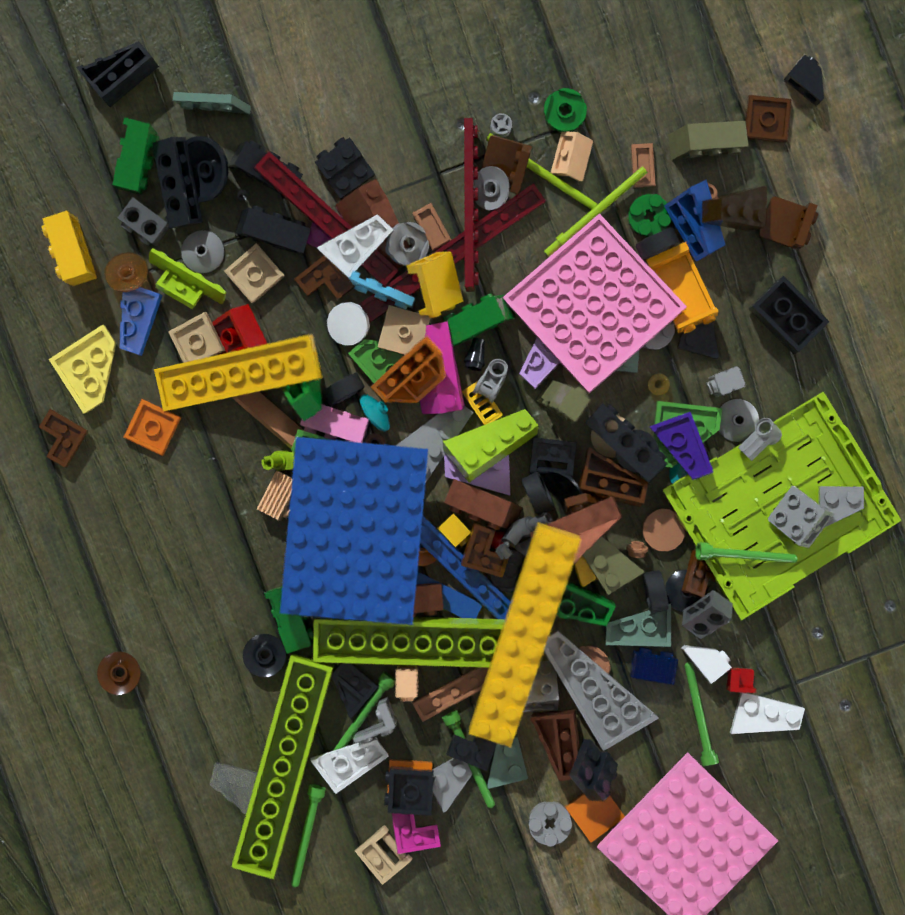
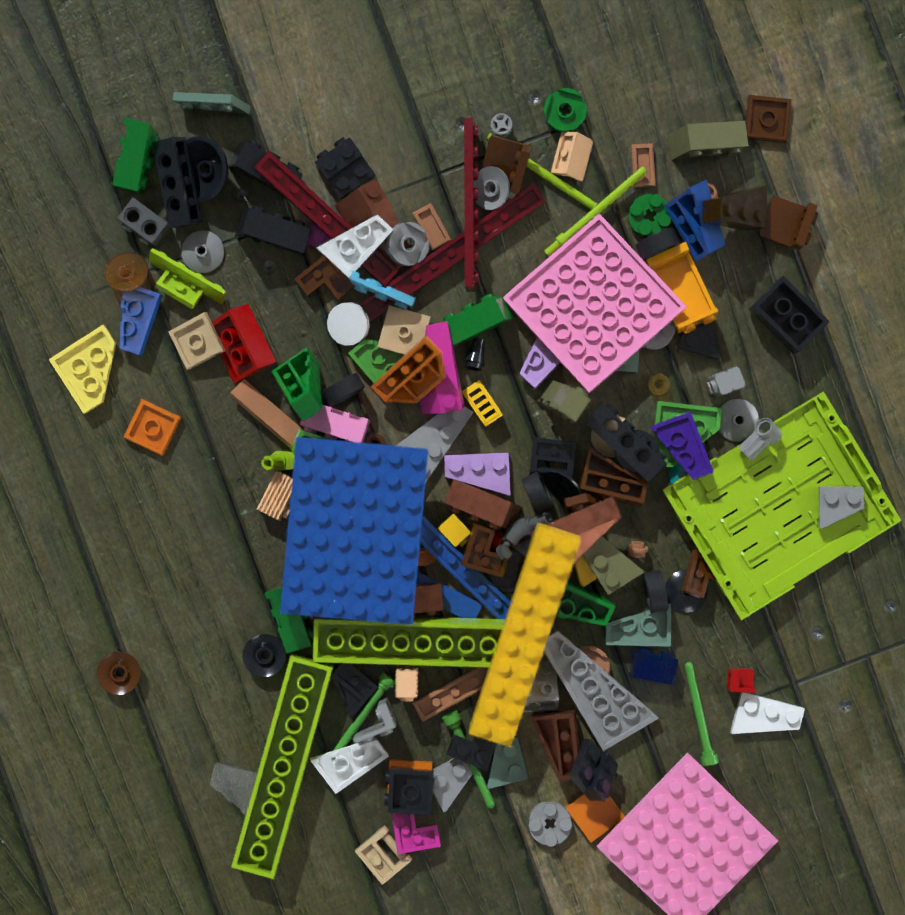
reddish brown plate [39,409,88,468] -> none
yellow brick [42,210,97,286] -> none
black wedge [76,41,159,107] -> none
yellow plate [154,334,322,411] -> none
tan plate [224,243,285,304] -> none
bright green piece [291,784,326,887] -> none
teal dish [360,394,390,431] -> none
yellow panel [406,252,463,318] -> none
lime wedge [443,409,539,483] -> none
light grey piece [473,359,508,403] -> none
nougat tile [642,509,685,551] -> none
white slope [681,645,732,684] -> none
dark grey brick [682,590,733,639] -> none
bright green piece [696,542,798,563] -> none
light grey bracket [768,486,835,548] -> none
black slope [784,54,824,107] -> none

